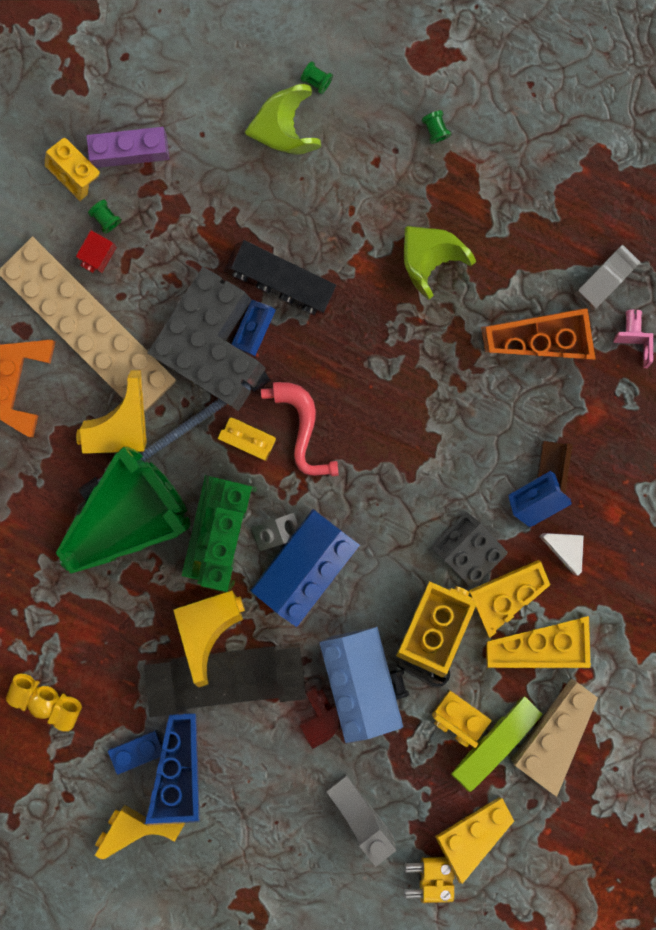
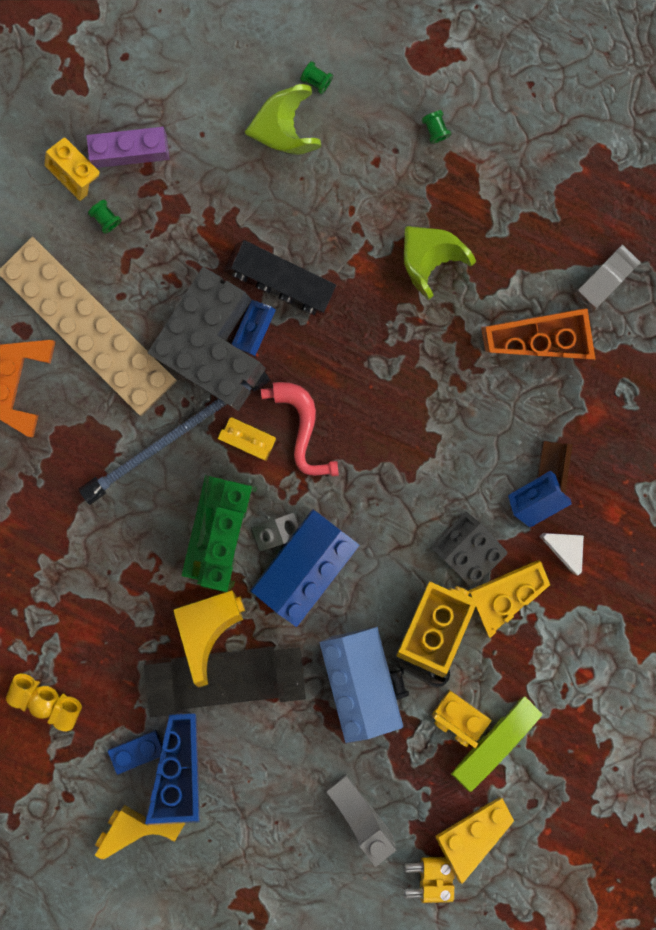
green cone [56,447,190,574] -> none
red brick [76,230,117,273] -> none
yellow arch [76,370,147,453] -> none
clear red brick [300,685,339,749] -> none
yellow wing [486,616,591,668] -> none
tan wedge [511,678,598,797] -> none
bright pink bracket [614,309,653,368] -> none

